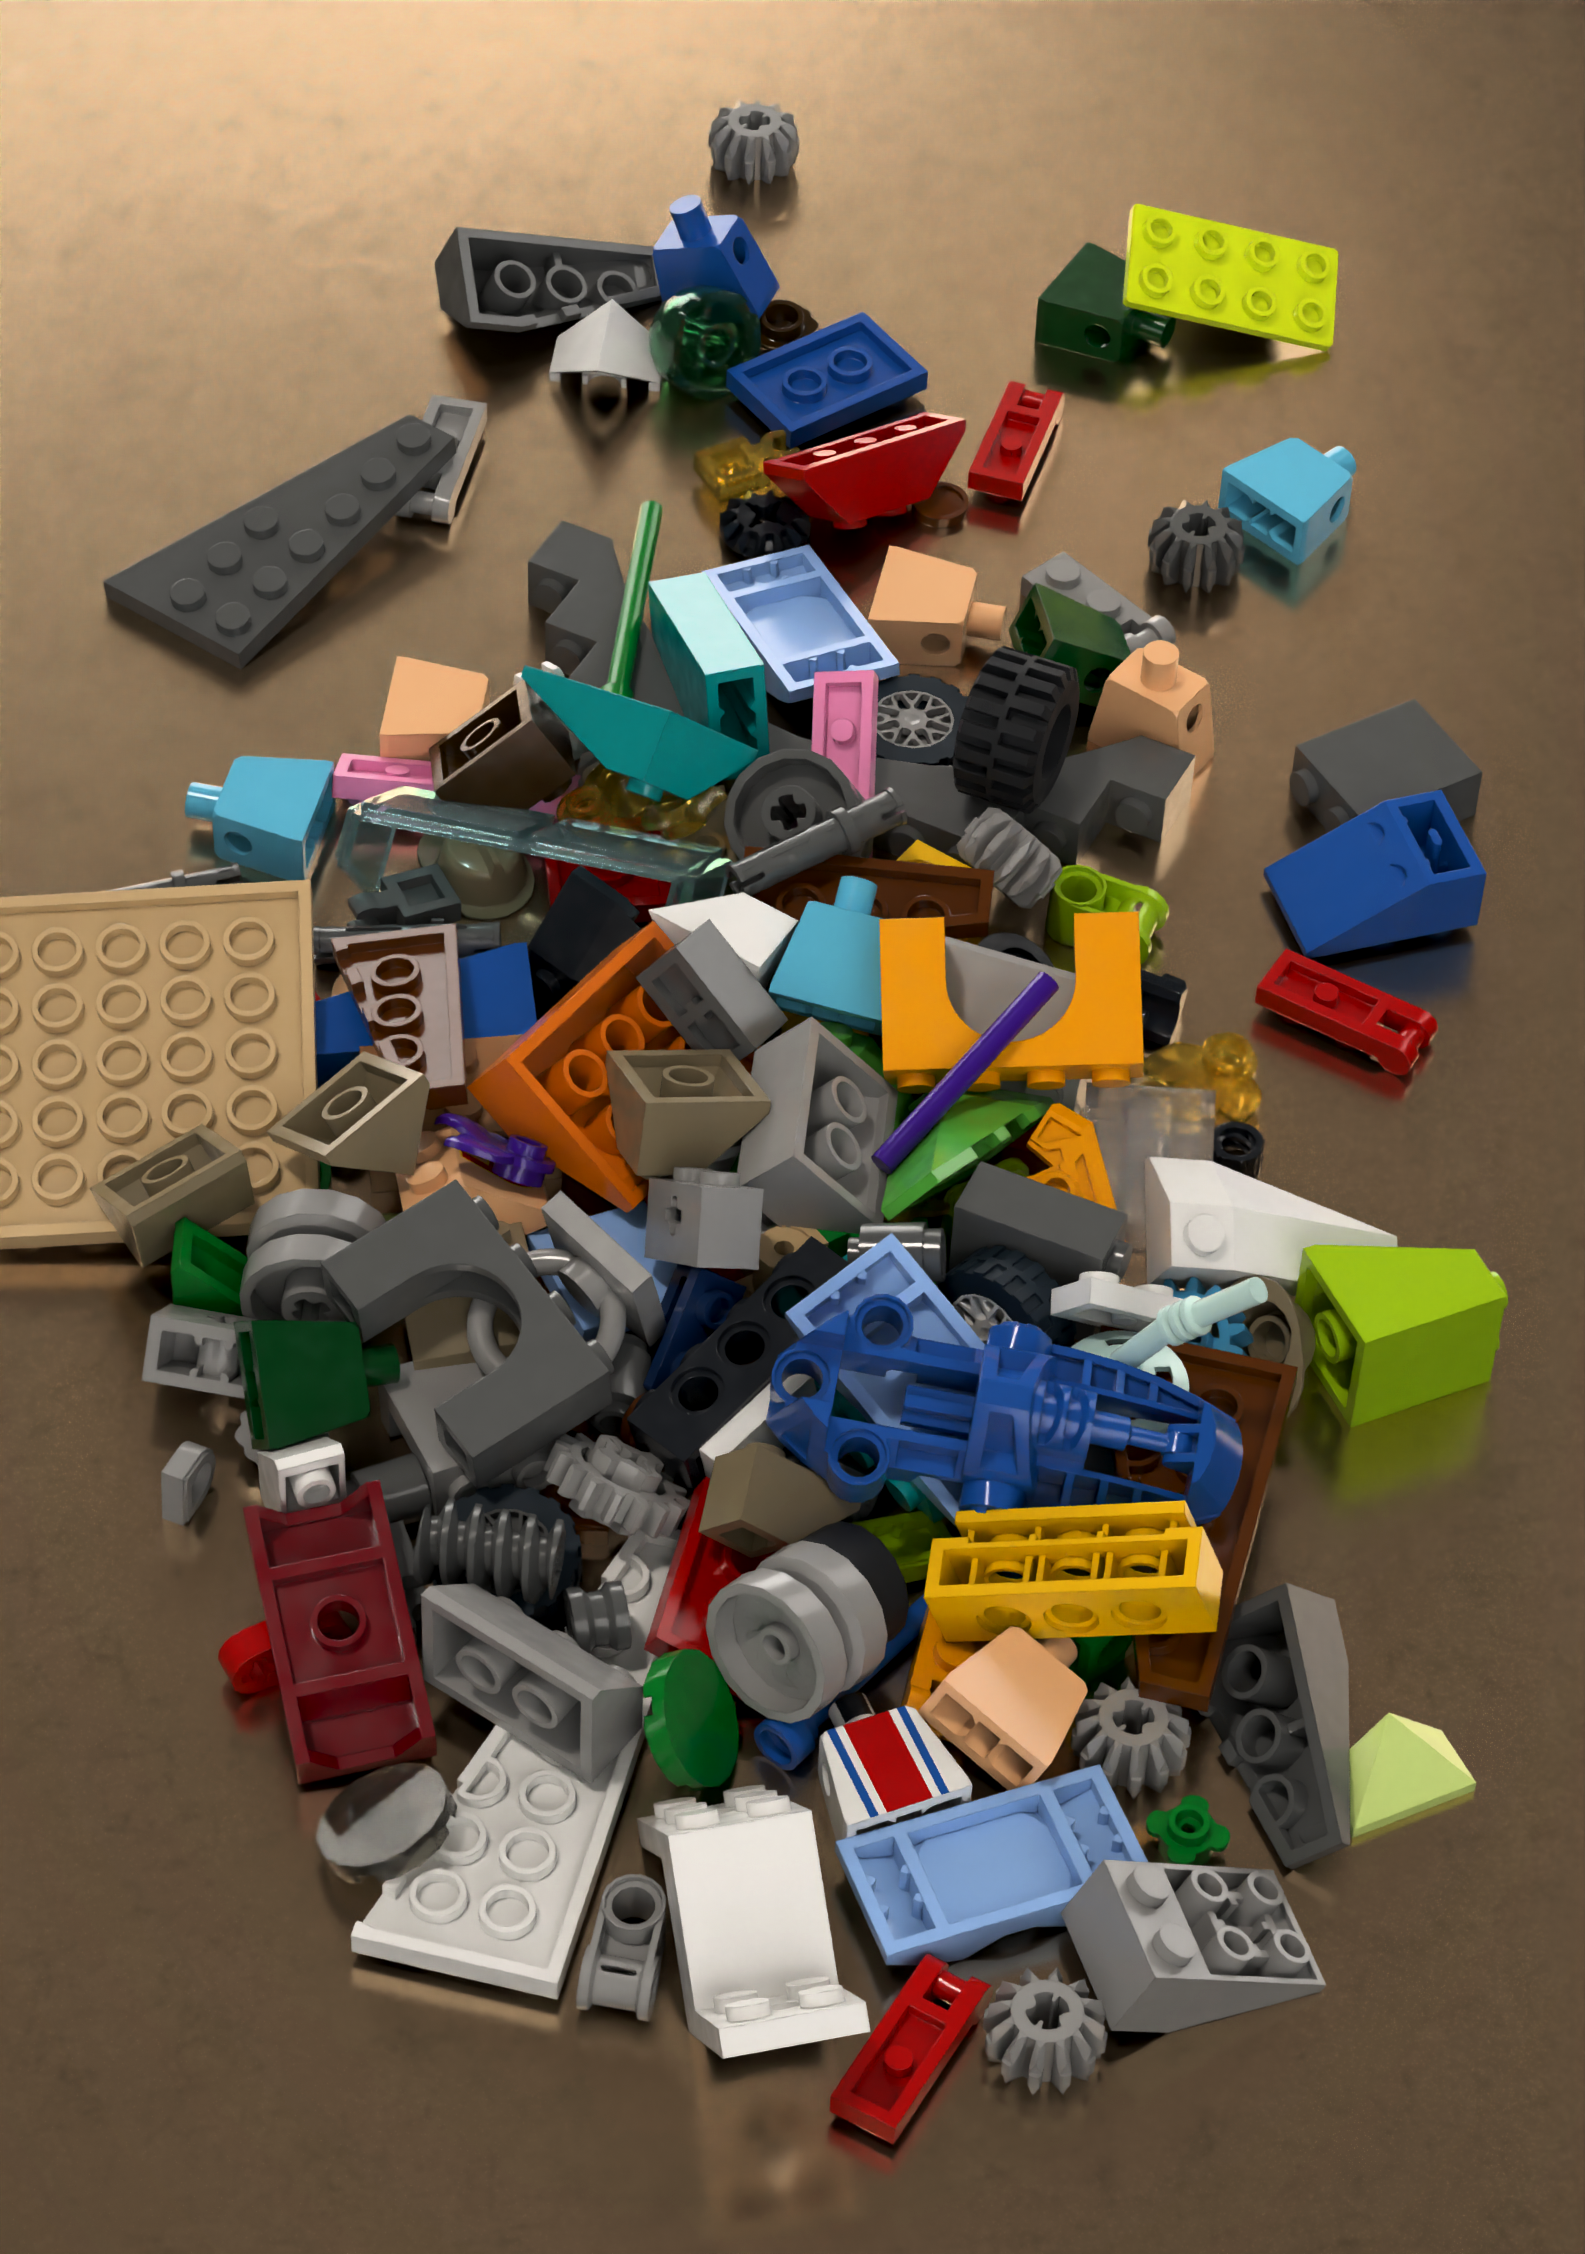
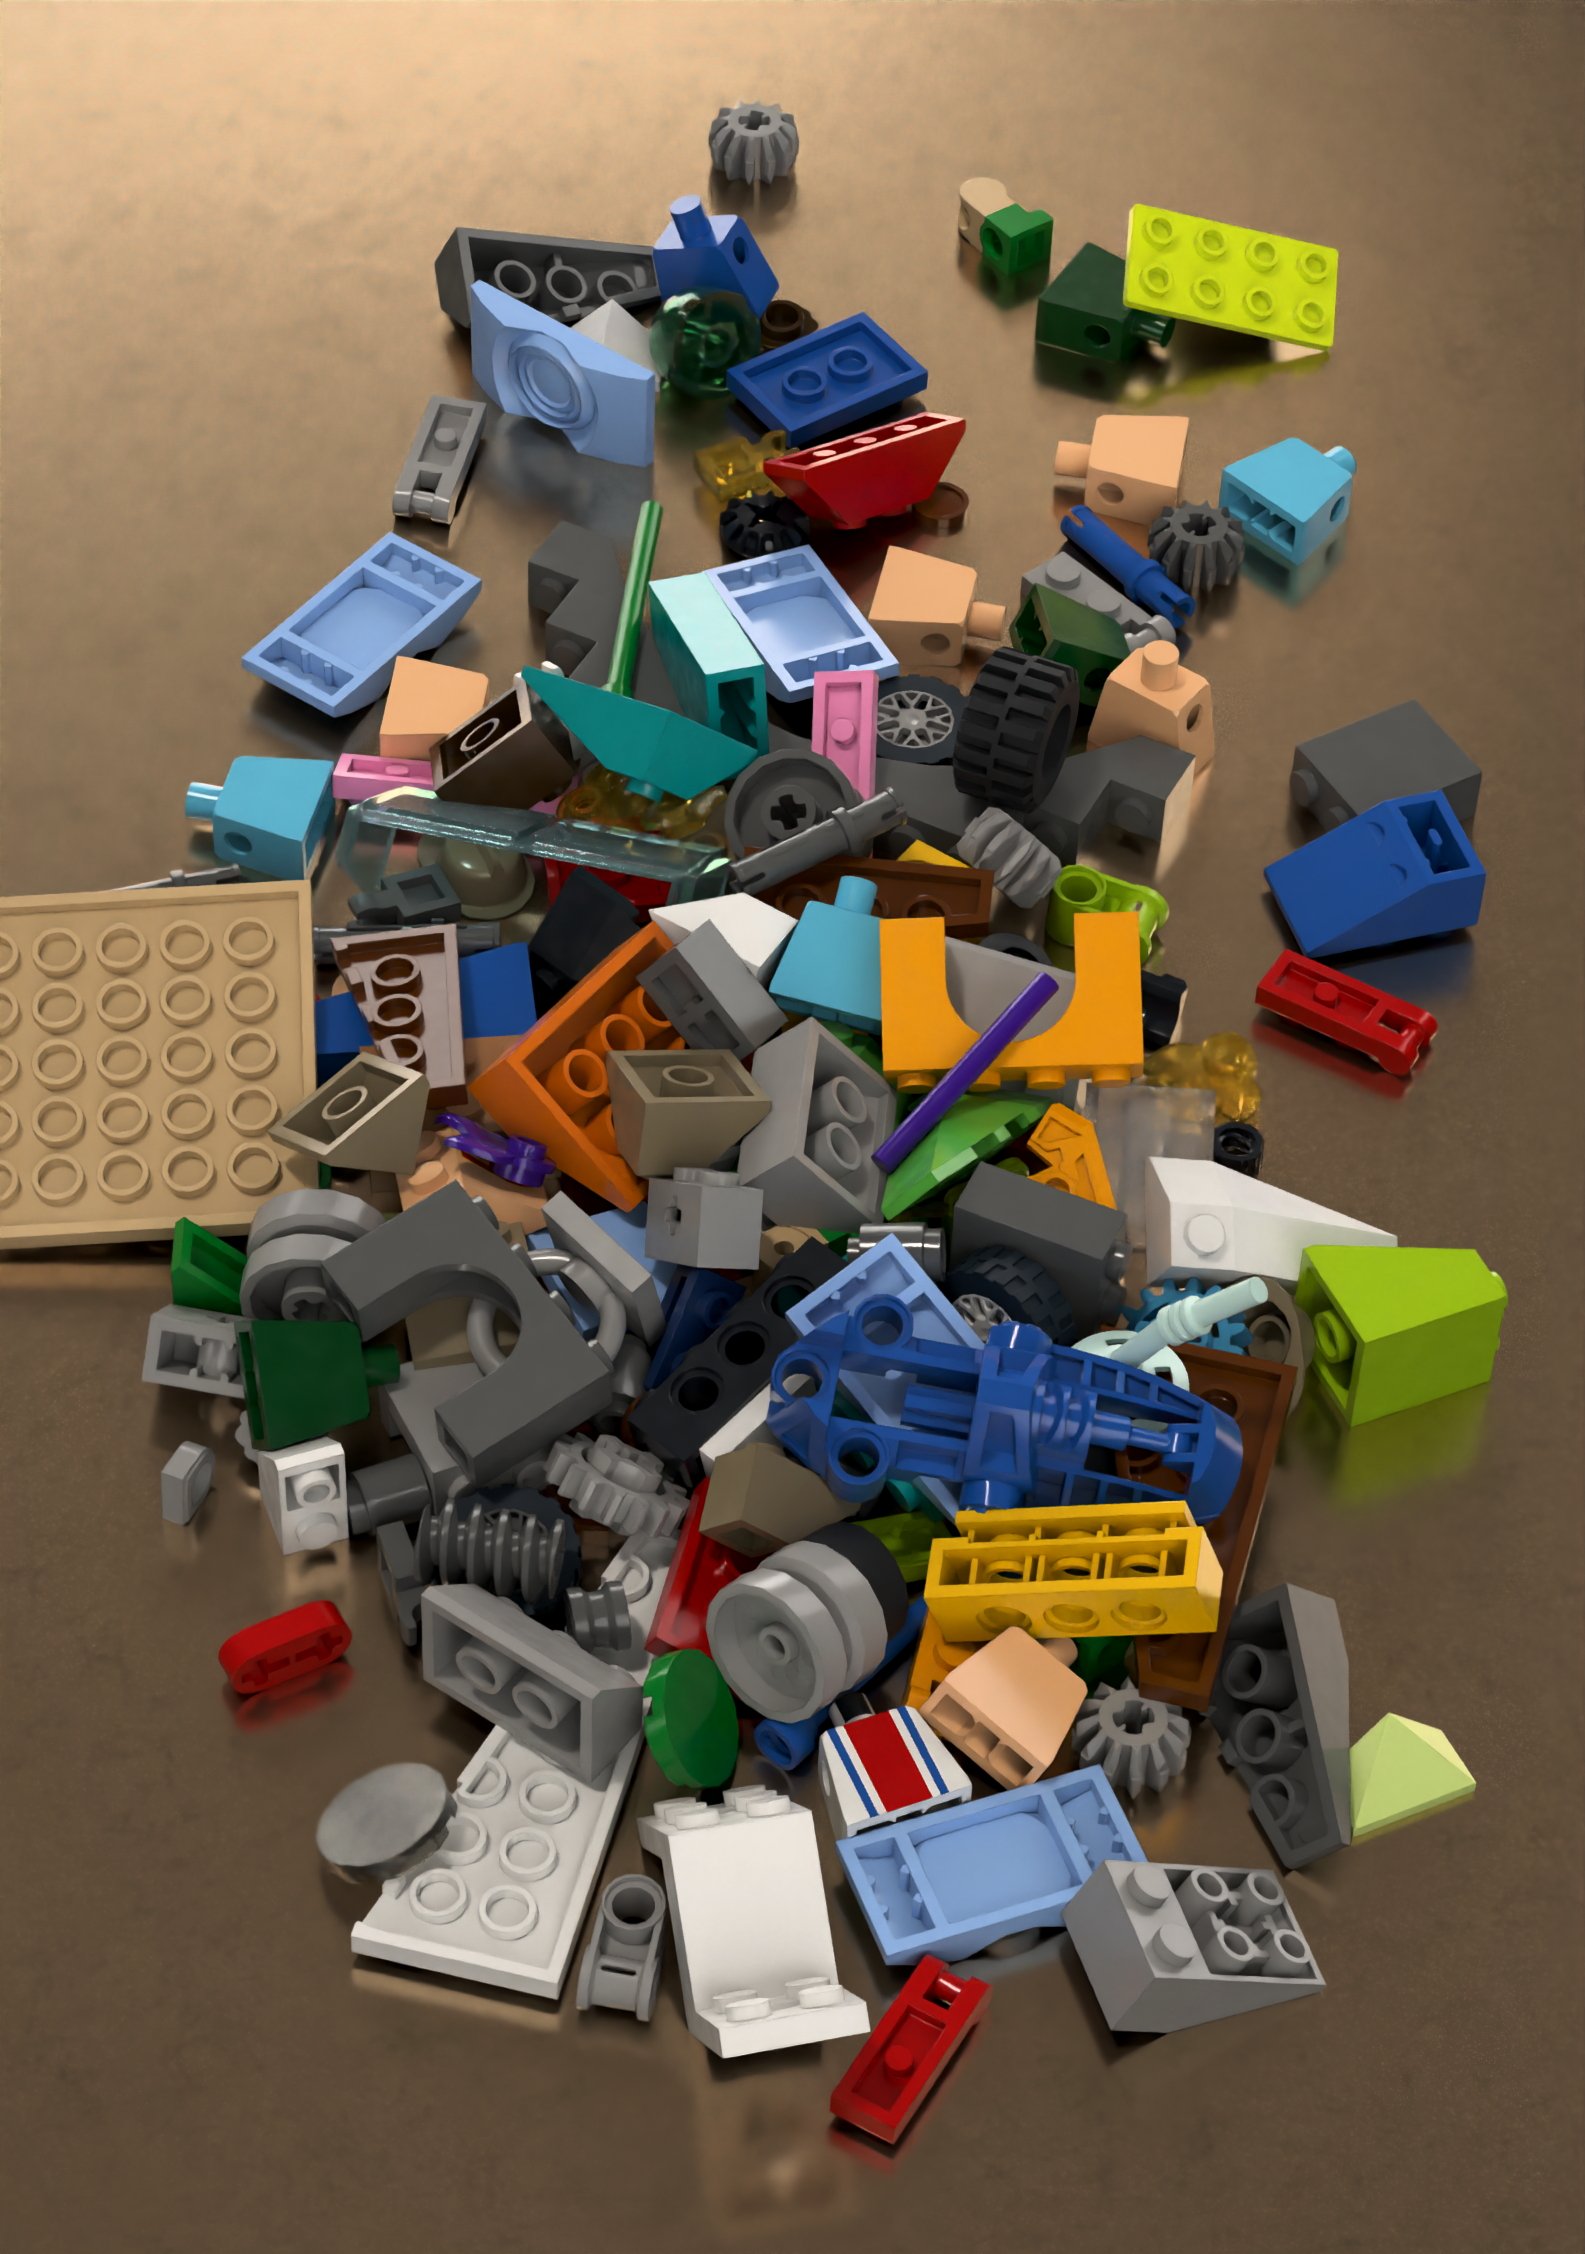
dark tan slope [90,1124,255,1268] -> none
dark grey wing [103,414,457,669] -> none
dark red piece [243,1479,437,1784] -> none
red plate [967,380,1065,501] -> none
light grey gear [983,1966,1108,2096] -> none
white plate [1050,1271,1183,1333] -> none
green plate [1146,1795,1230,1865] -> none
none -> light blue slope [241,532,482,718]
none -> light blue slope [471,280,655,467]
none -> green leg [957,177,1054,276]
none -> light nougat torso [1054,415,1189,527]
none -> blue pin [1061,505,1196,628]

